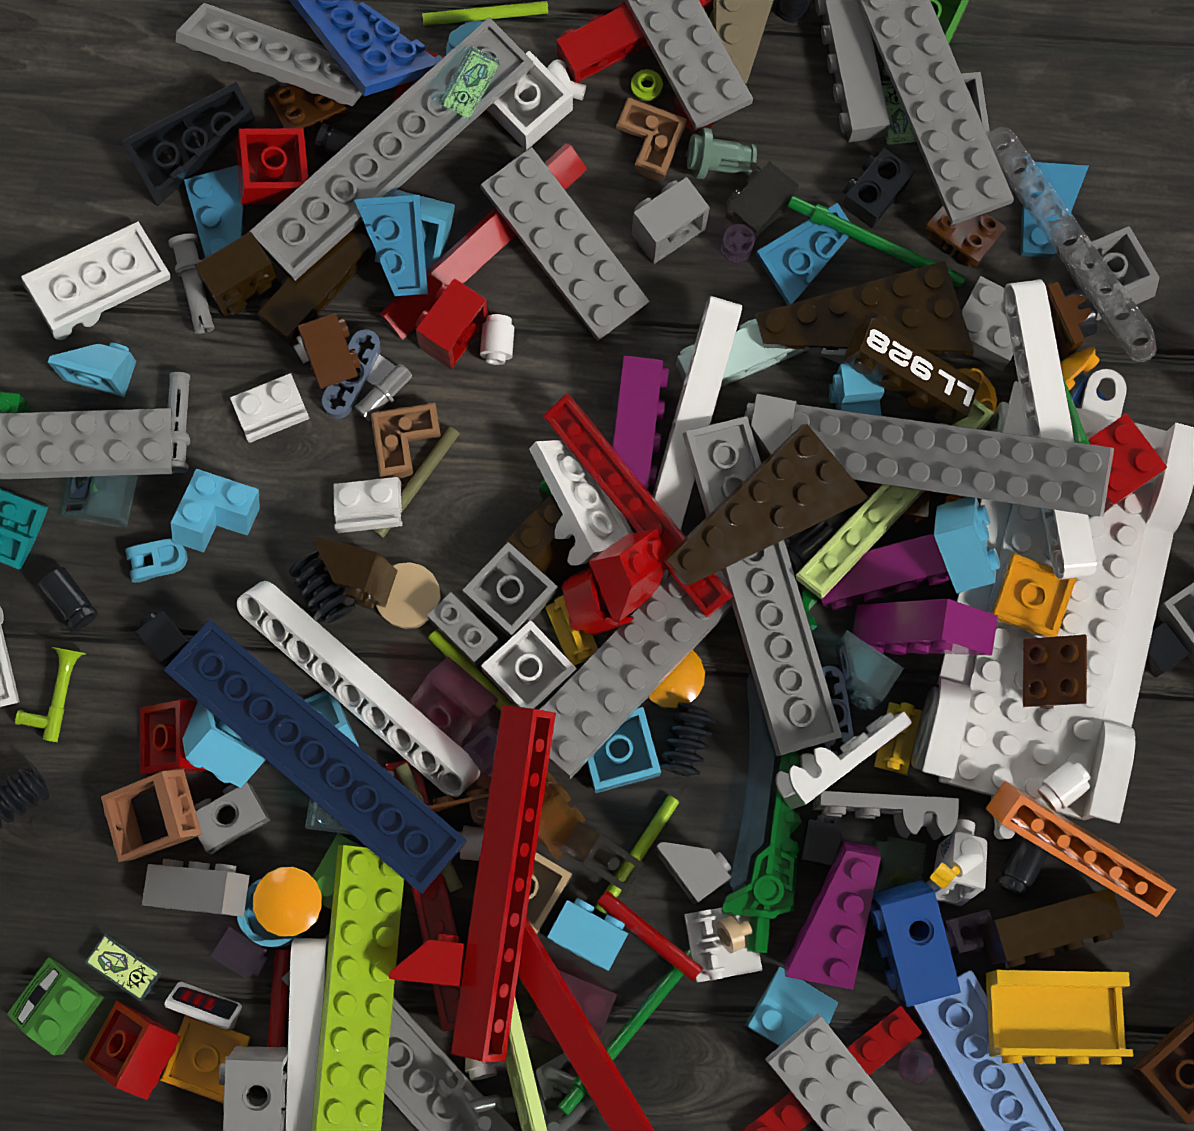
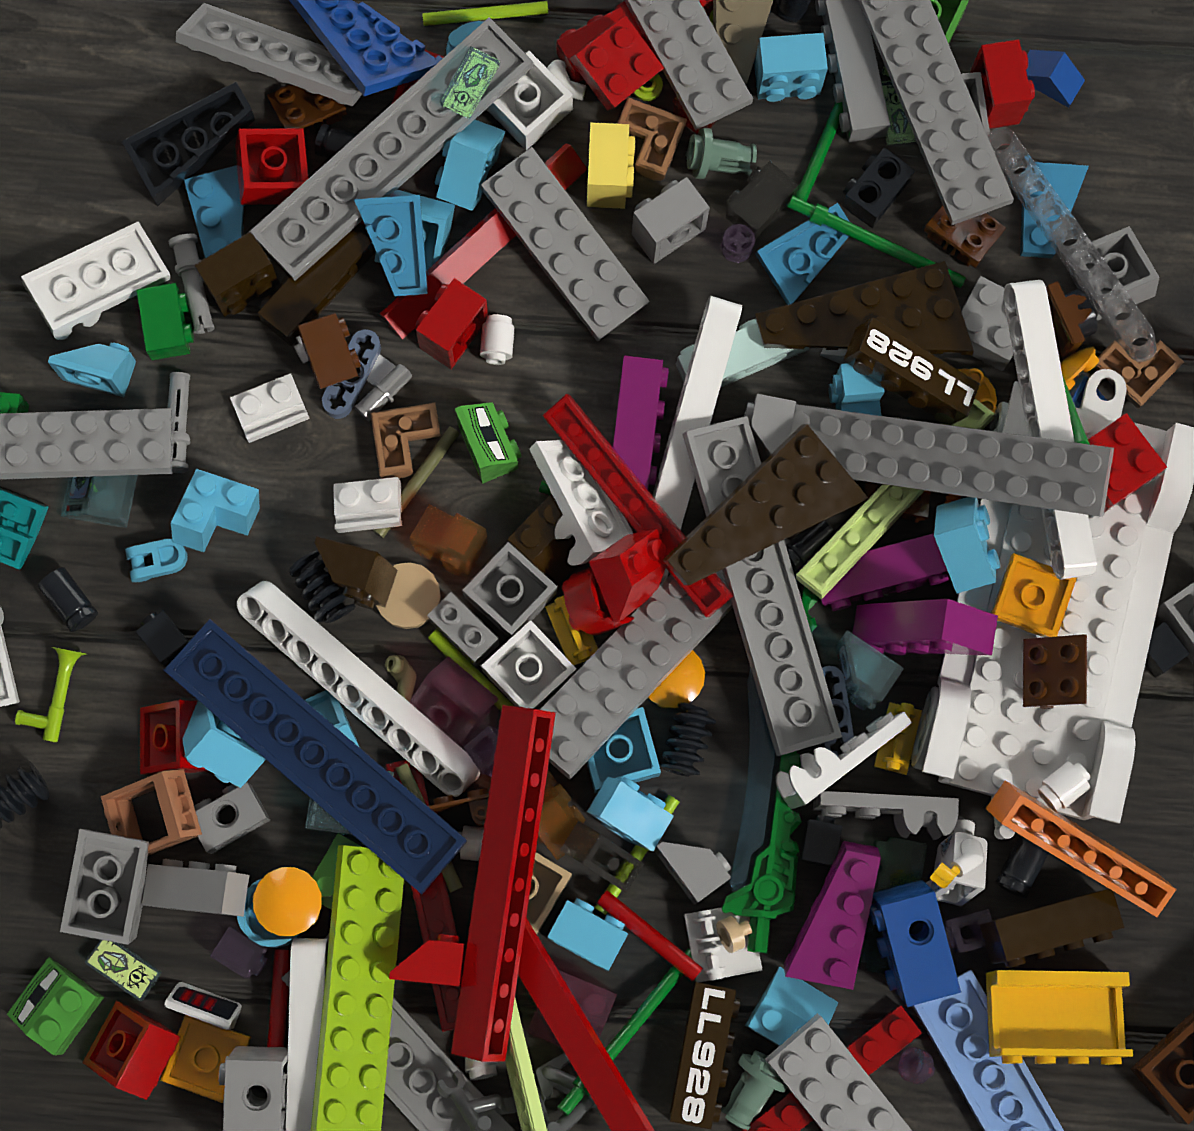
none -> light grey slope [60,829,149,945]
none -> green brick [137,283,194,360]
none -> olive arm [385,655,417,703]
none -> clear orange brick [410,504,488,576]
none -> medium azure brick [435,120,505,211]
none -> bright green slope [455,402,522,484]
none -> red brick [569,15,664,111]
none -> light yellow brick [587,122,635,209]
none -> medium azure brick [587,776,674,851]
none -> dark brown brick [668,982,741,1130]
none -> sand green piece [721,1051,787,1130]
none -> medium azure brick [754,33,828,102]
none -> green bar [795,102,844,202]
none -> red brick [970,39,1035,129]
none -> blue slope [1026,50,1085,108]
none -> medium nougat brick [1094,340,1184,409]

